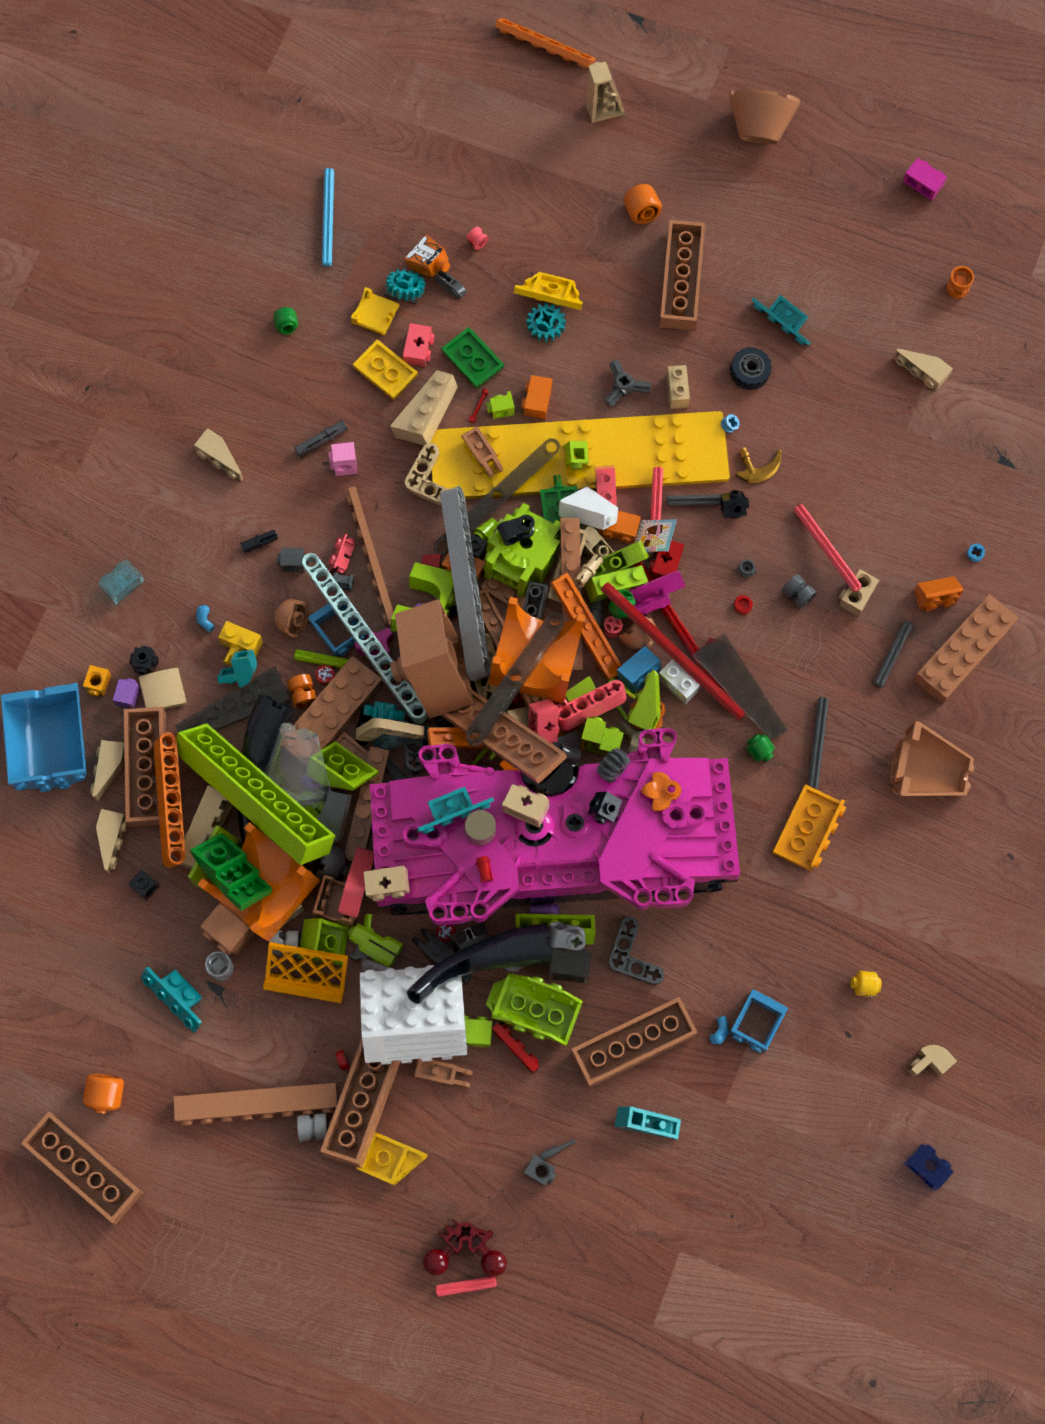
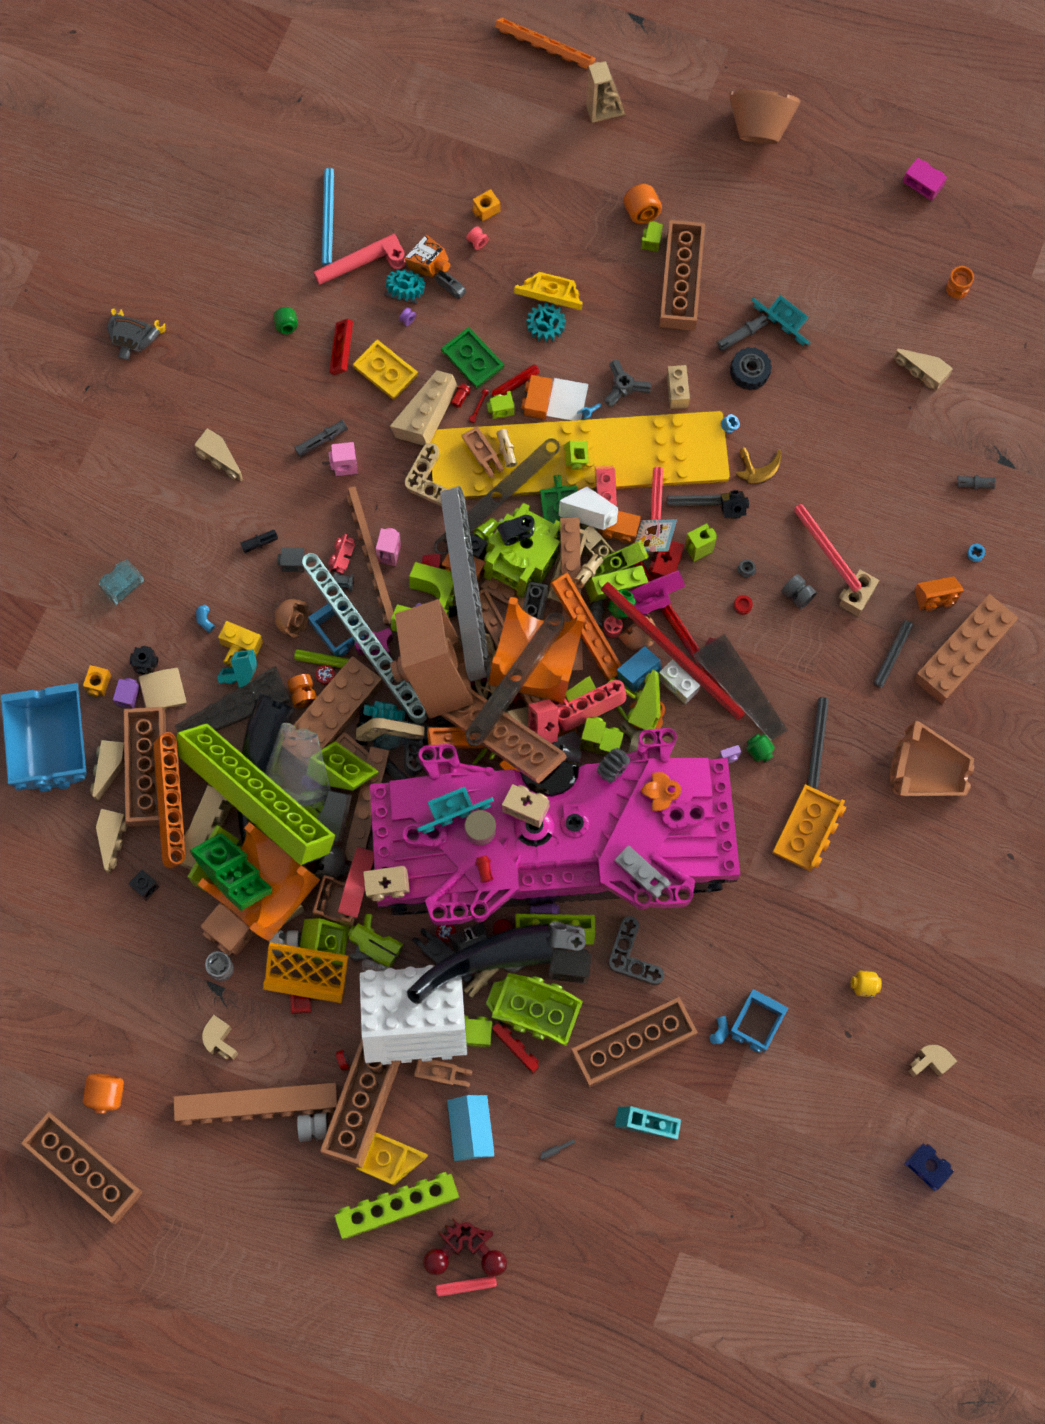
teal bracket [140,967,202,1033] -> none
yellow piece [351,287,399,336] -> none
coral brick [403,323,435,368] -> none
dark grey brick [524,1155,557,1187] -> none
black brick [587,791,622,825] -> none
none -> dark grey torso [107,308,165,360]
none -> tan brick [202,1015,239,1060]
none -> red tile [290,994,311,1014]
none -> coral axle [313,234,406,285]
none -> red plate [329,319,353,375]
none -> lime brick [335,1172,459,1240]
none -> bright pink brick [376,528,401,566]
none -> medium lavender bush [399,308,416,326]
none -> medium azure slope [447,1095,494,1162]
none -> red pin [450,384,470,408]
none -> tan pin [463,968,499,998]
none -> light orange brick [472,189,500,222]
none -> red axle [492,364,540,397]
none -> red tile [493,919,513,935]
none -> tan pin [496,429,517,468]
none -> white sticker [547,378,588,421]
none -> dark azure hand [577,403,601,420]
none -> light grey plate [614,845,671,899]
none -> lime brick [641,221,663,252]
none -> lime brick [684,523,717,562]
none -> dark grey pin [716,314,768,352]
none -> lavender plate [719,745,741,763]
none -> dark grey pin [957,475,996,490]

